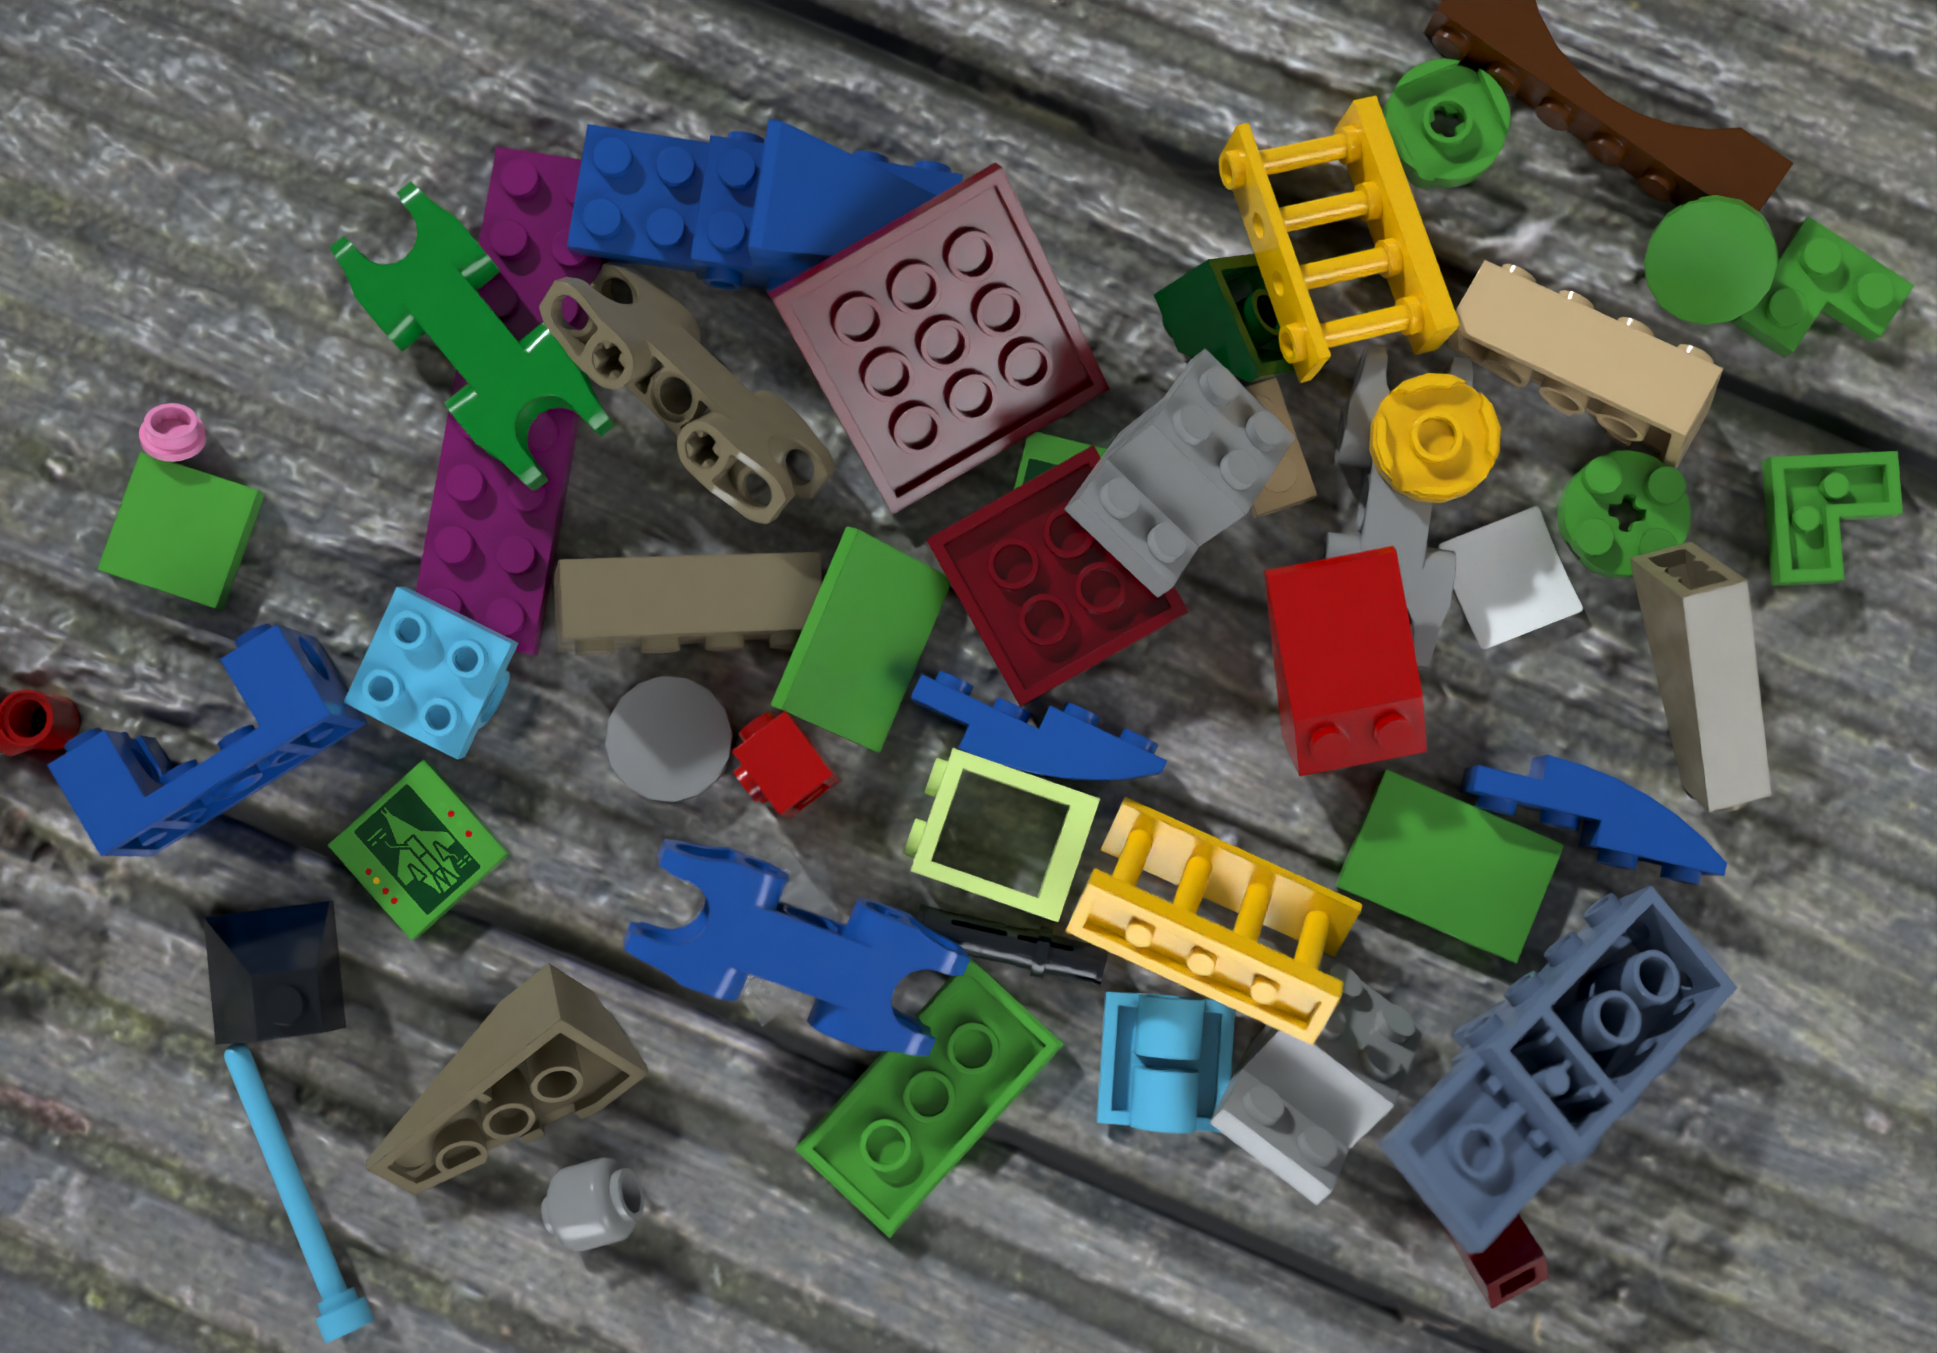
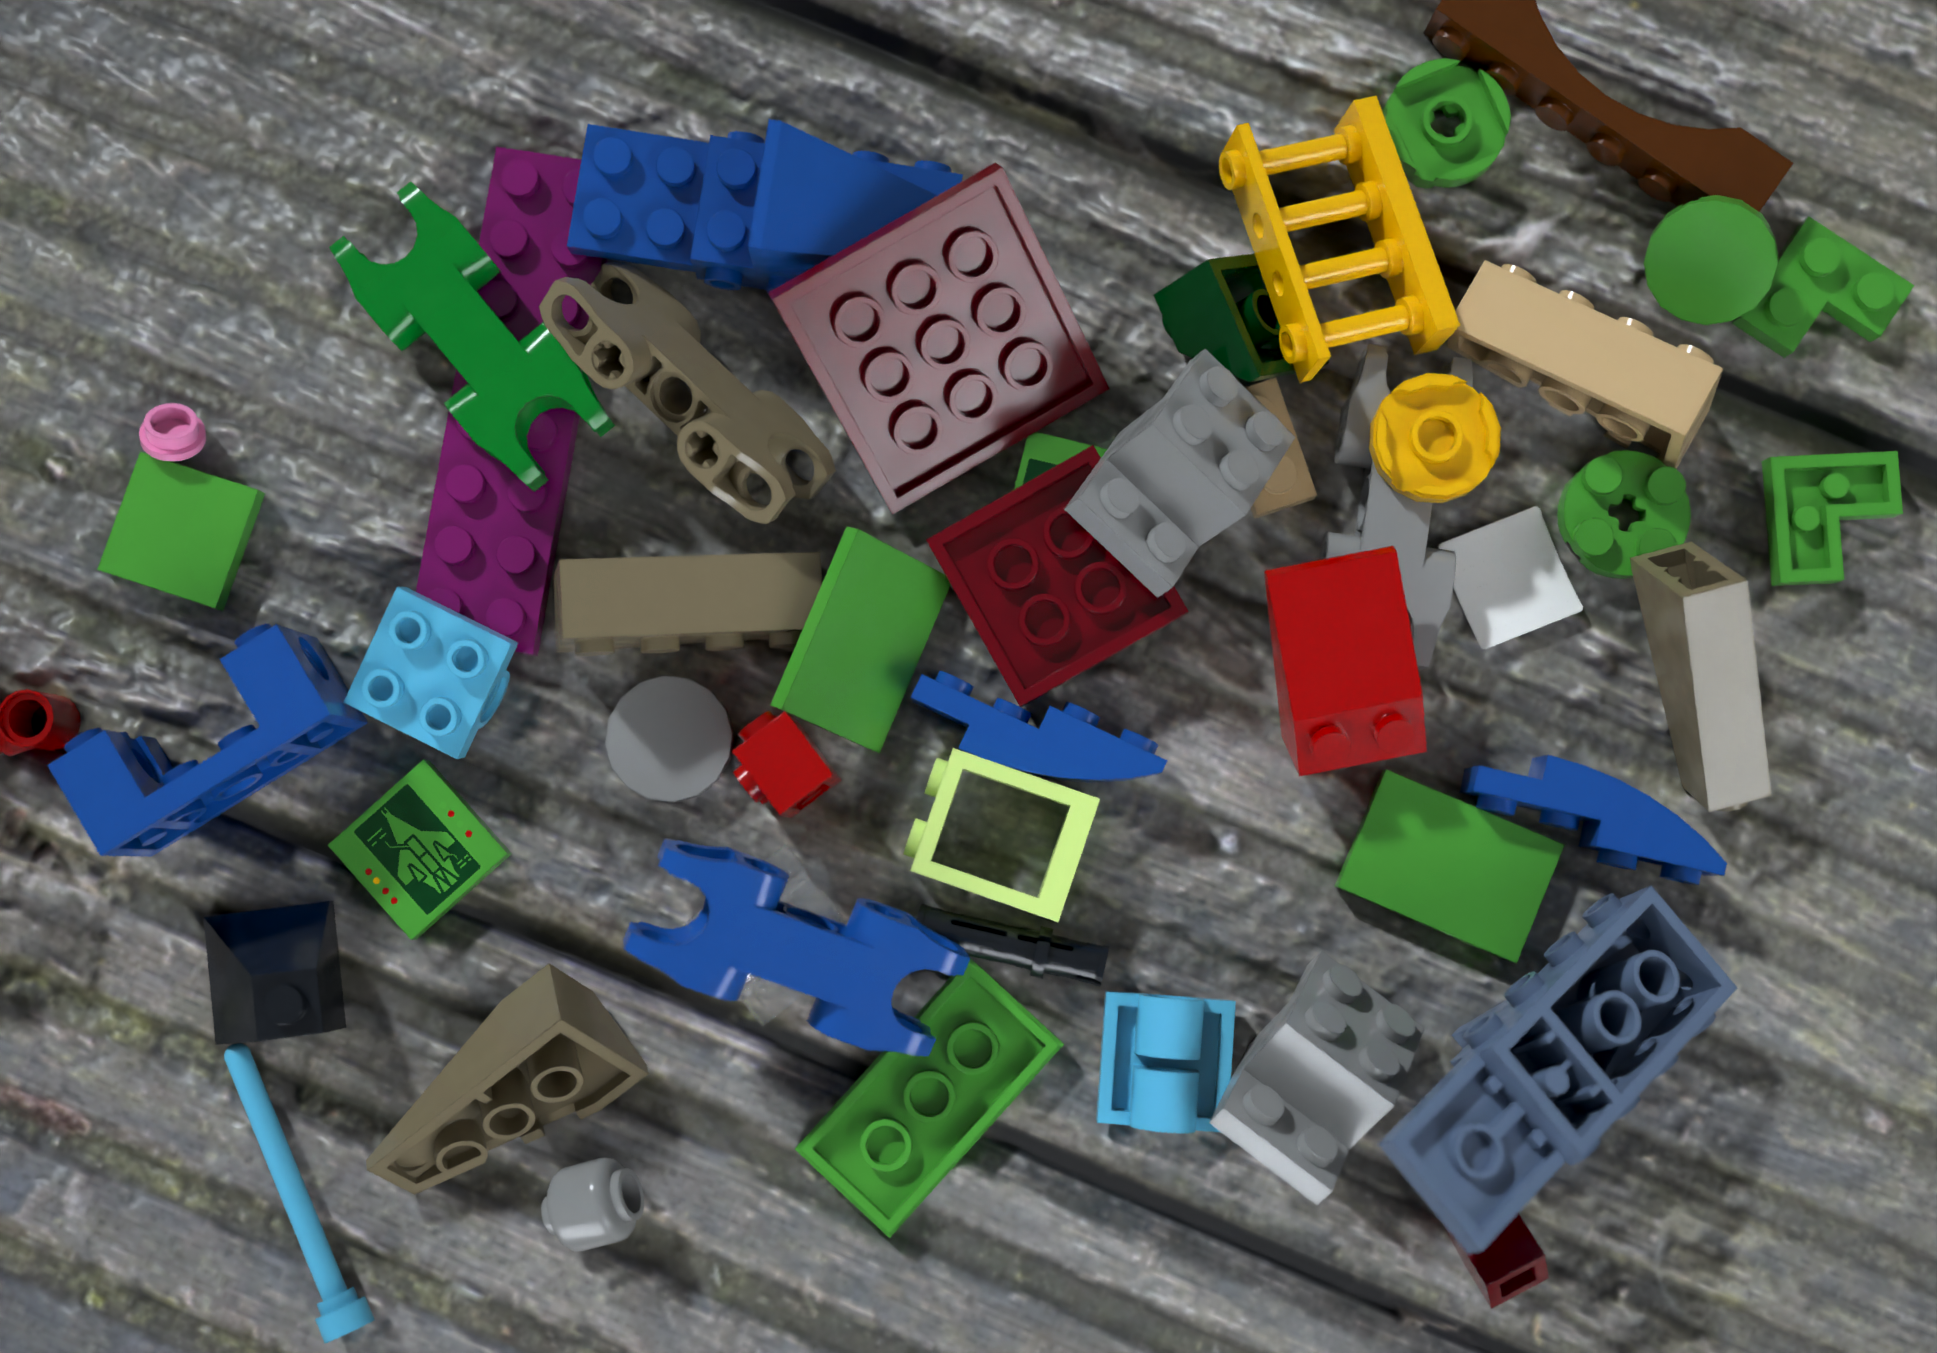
yellow fence [1065,796,1362,1045] -> none

